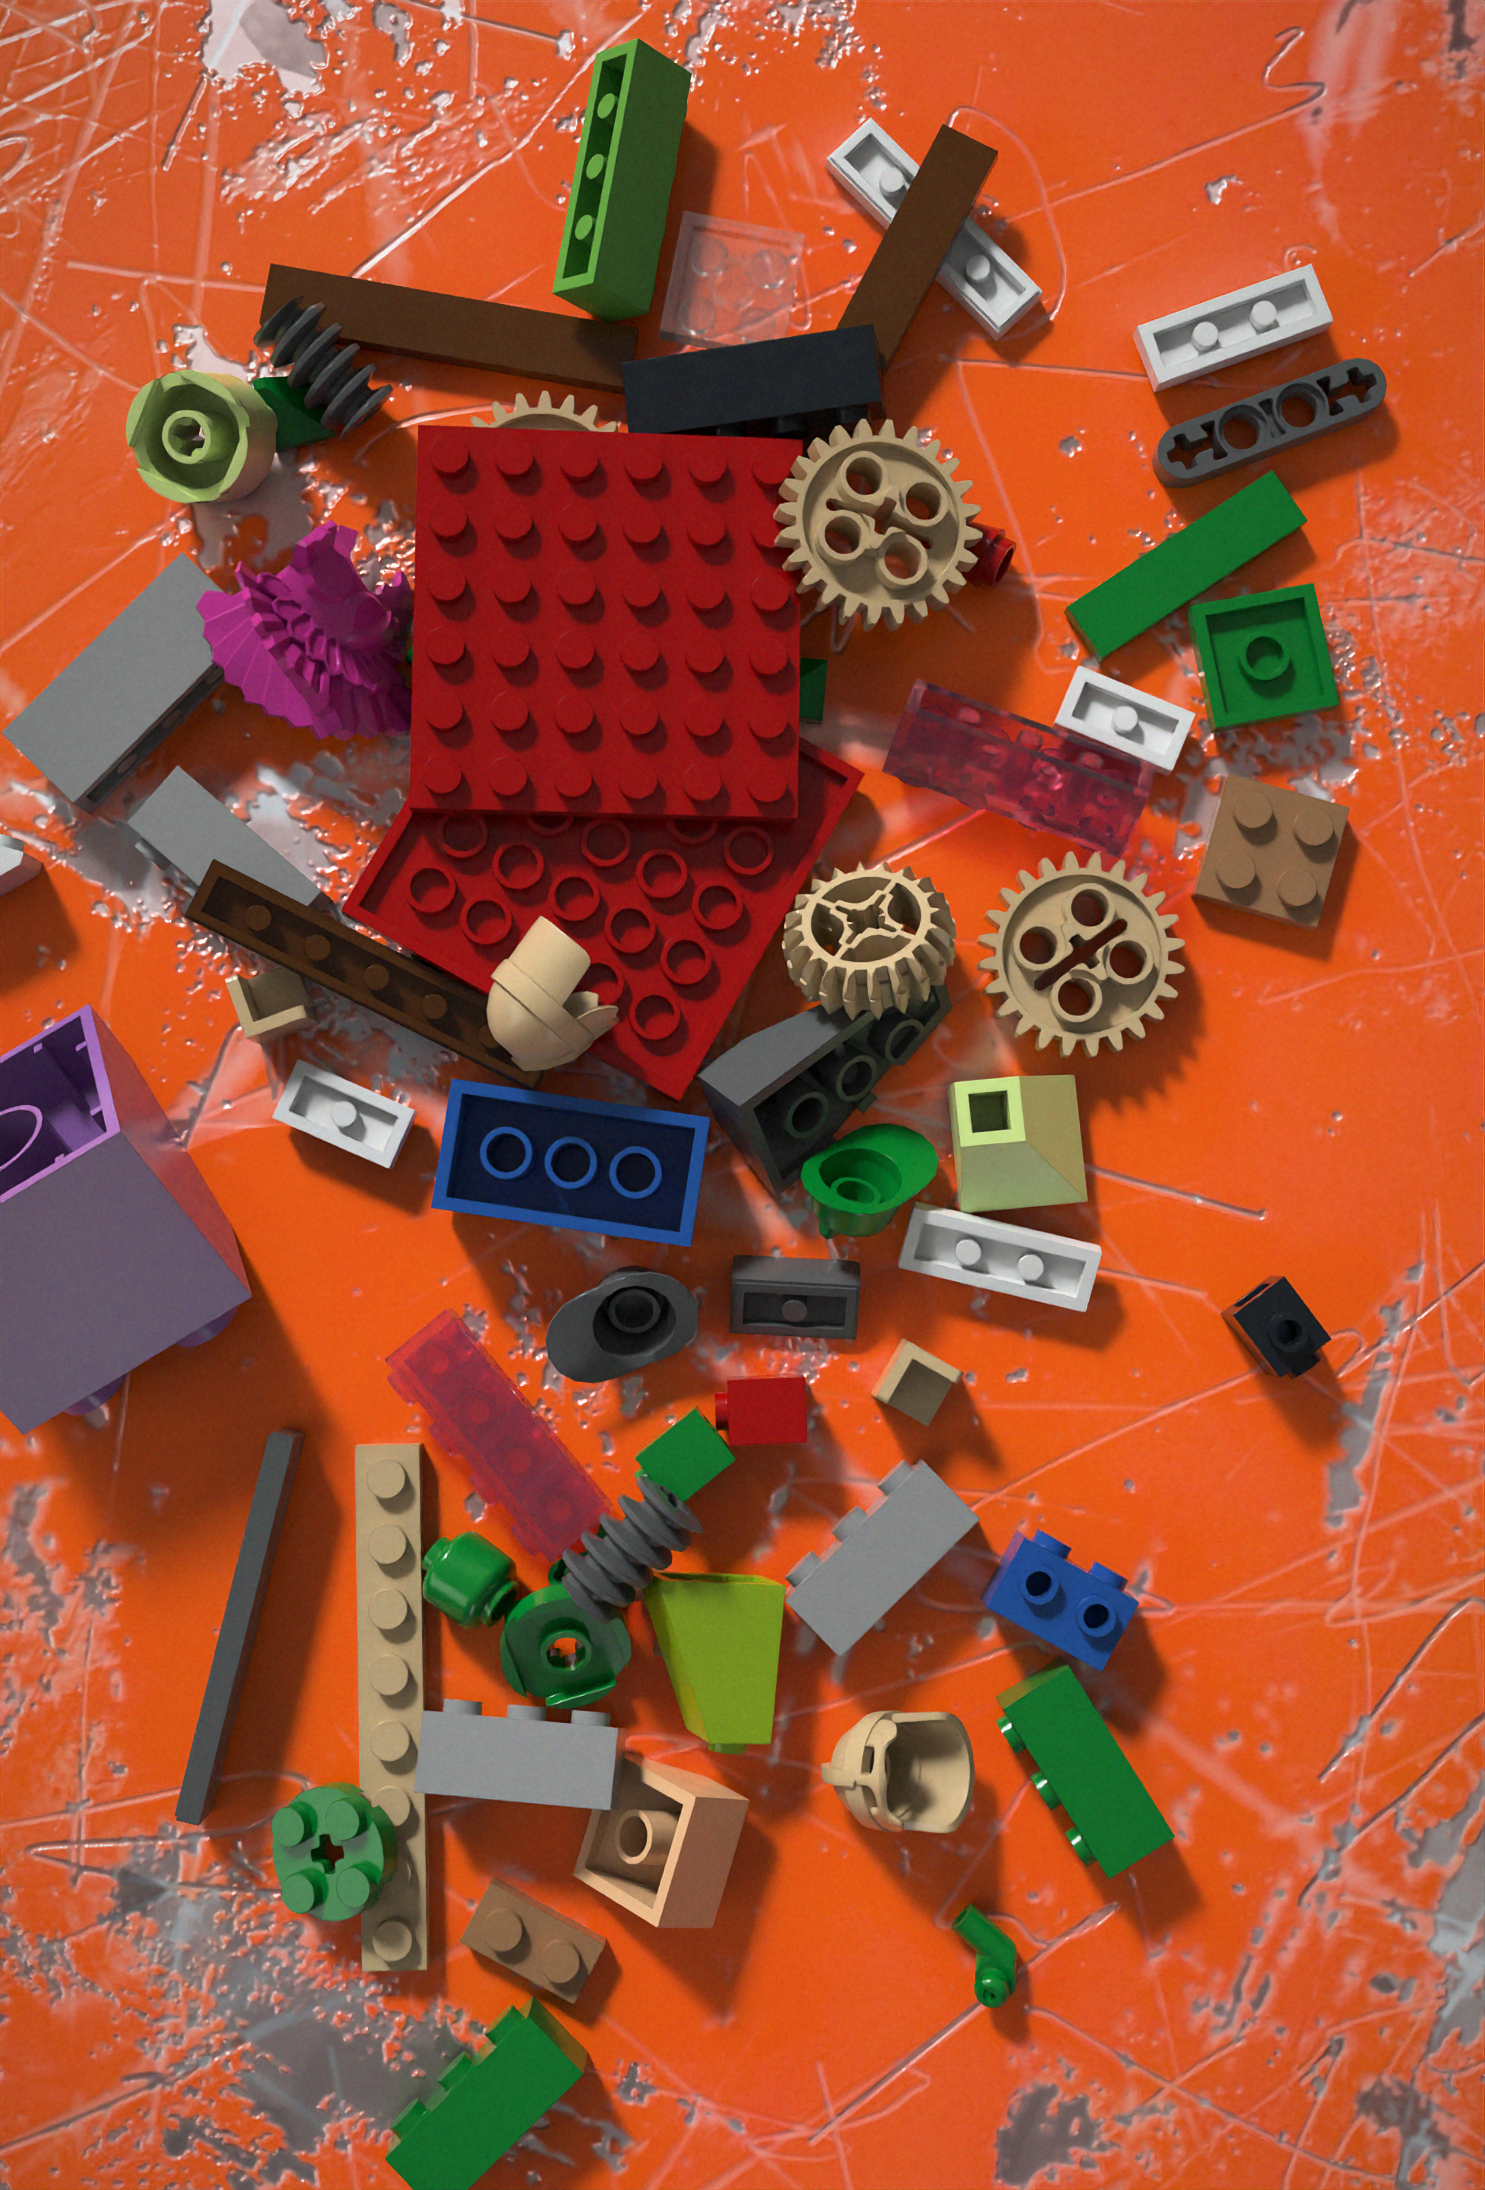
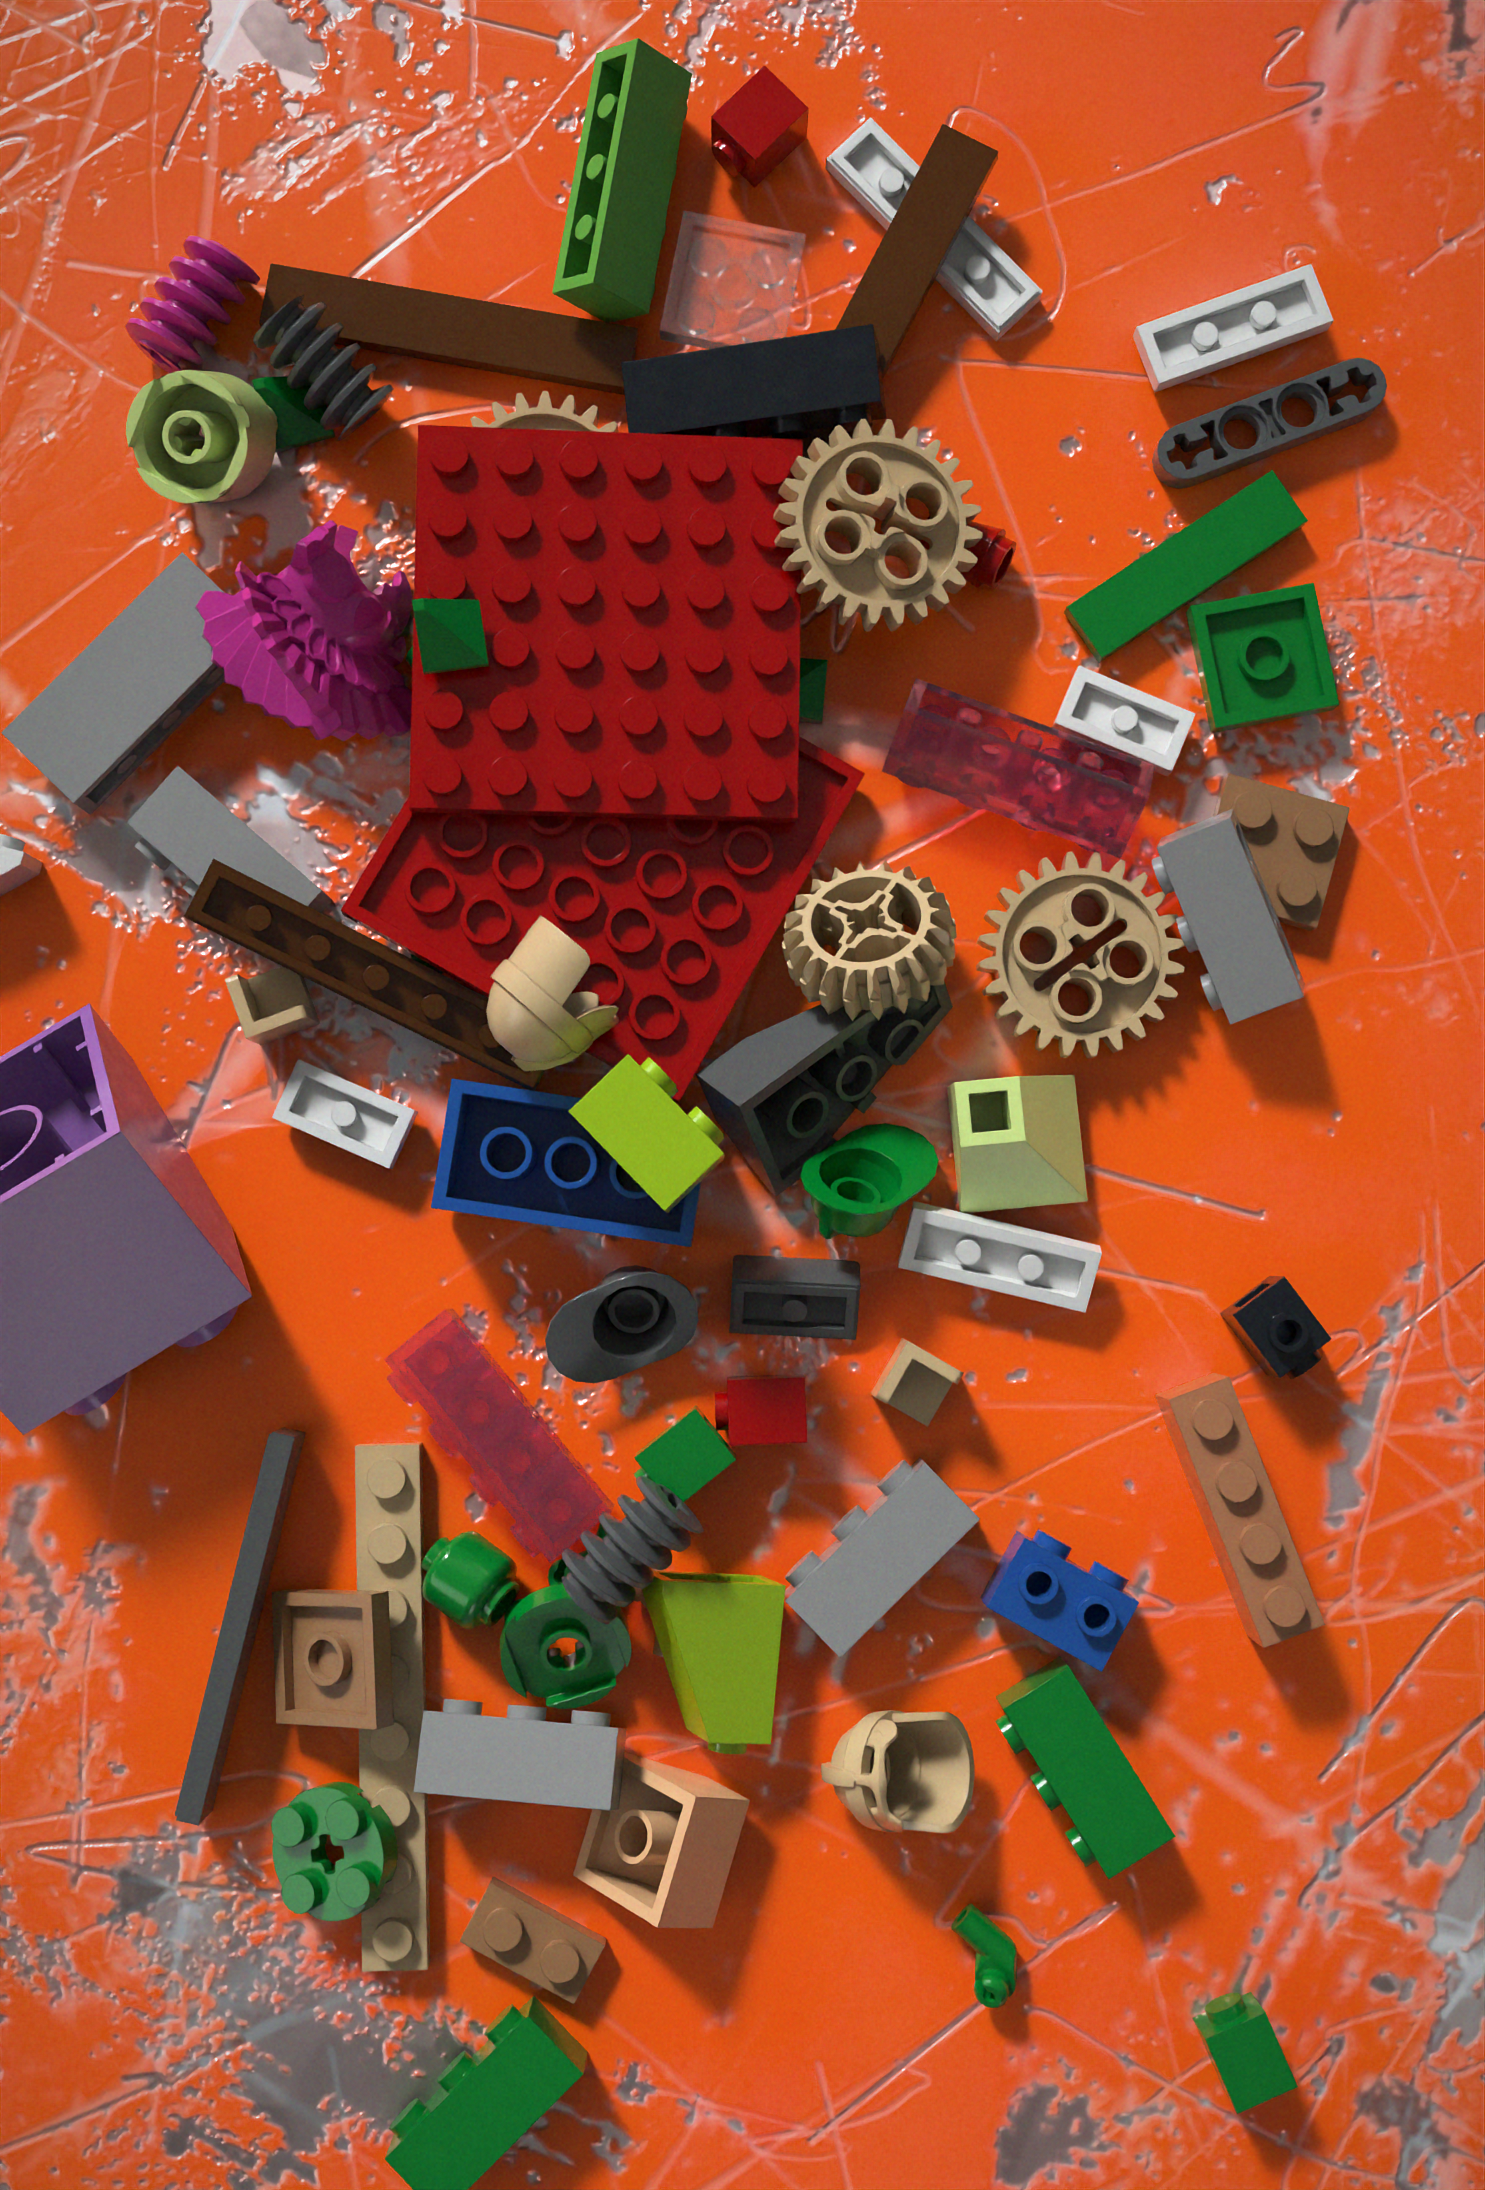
none -> dark pink piece [125,236,260,373]
none -> medium nougat plate [272,1589,394,1730]
none -> green slope [412,598,489,675]
none -> lime brick [568,1054,725,1213]
none -> red brick [711,65,809,188]
none -> light grey brick [1151,809,1305,1025]
none -> nougat brick [1155,1373,1325,1648]
none -> green brick [1192,1992,1298,2114]

